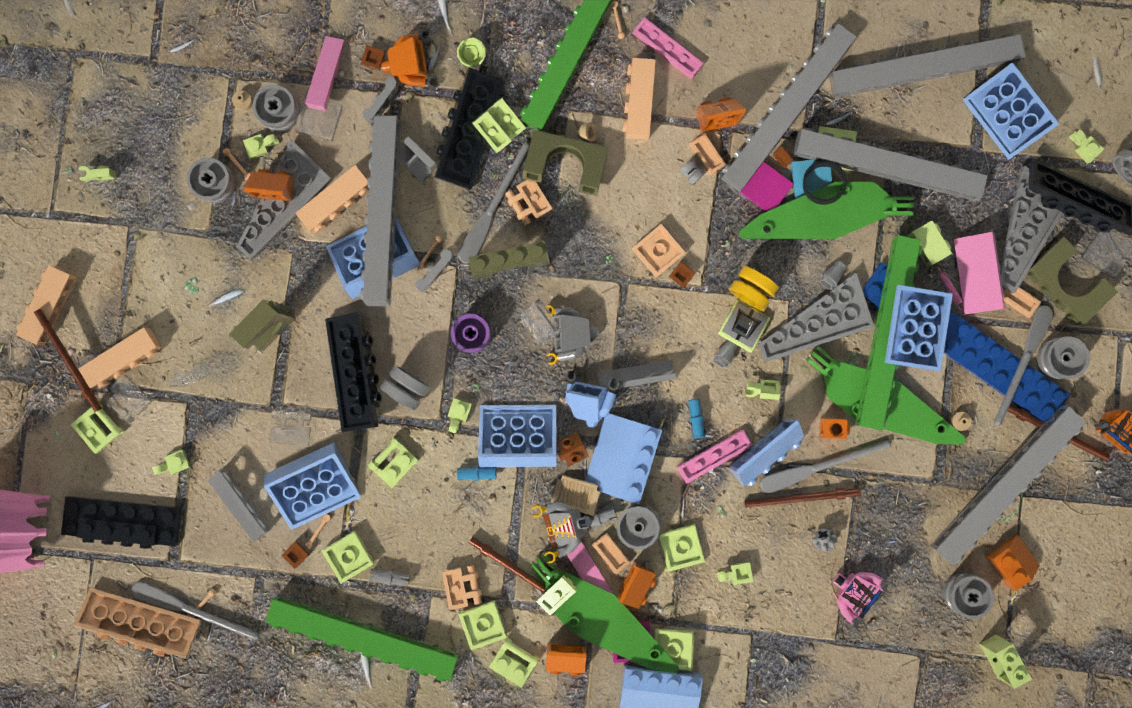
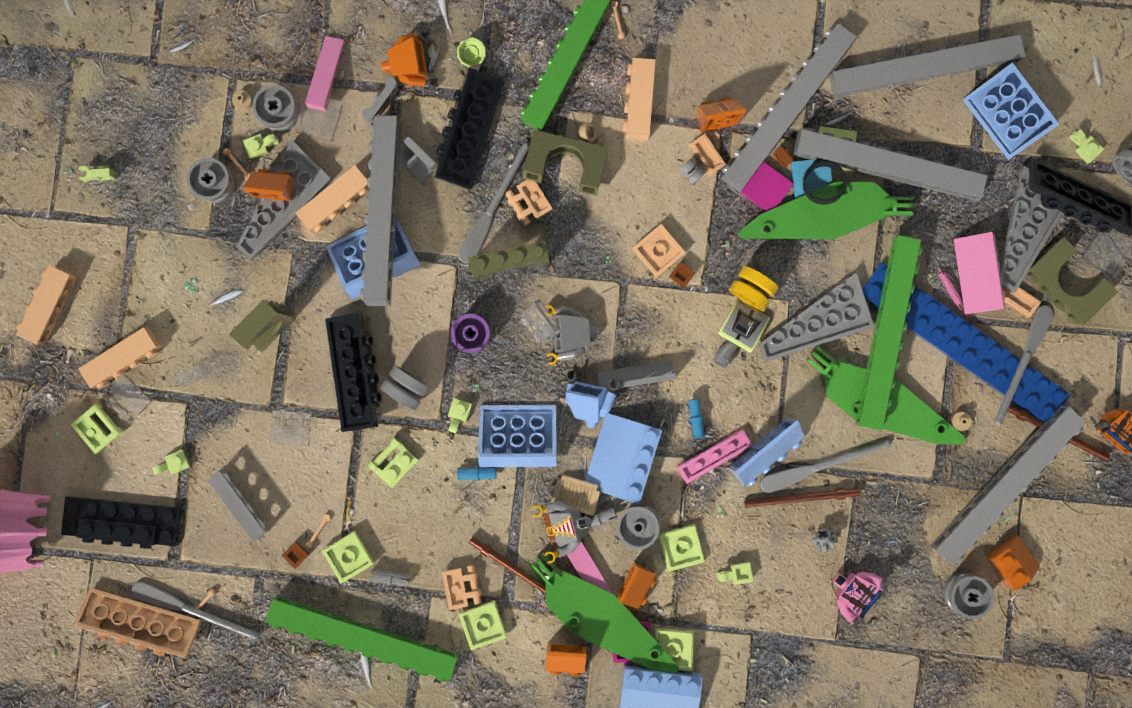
copper bar [34,309,102,412] -> none
light blue slope [264,442,361,530] -> none
dark orange plate [361,45,386,71] -> none
light grey plate [415,250,454,292] -> none
light nougat hinge [416,236,442,270] -> none
yellowish green slope [473,97,526,153] -> none
yellowish green plate [489,637,540,688] -> none
yellowish green hinge [536,575,577,615] -> none
dark orange brick [556,432,589,466] -> none
light nougat tile [592,532,631,575] -> none
bright pink tile [633,17,704,79] -> none
yellowish green plate [745,379,781,400] -> none
light grey cone [820,261,846,290] -> none
orange brick [820,418,850,439] -> none
light blue slope [885,285,953,371] -> none
yellowish green brick [907,220,952,267] -> none
yellowish green window [979,635,1032,689] -> none
light grey wheel [1037,336,1090,379] -> none

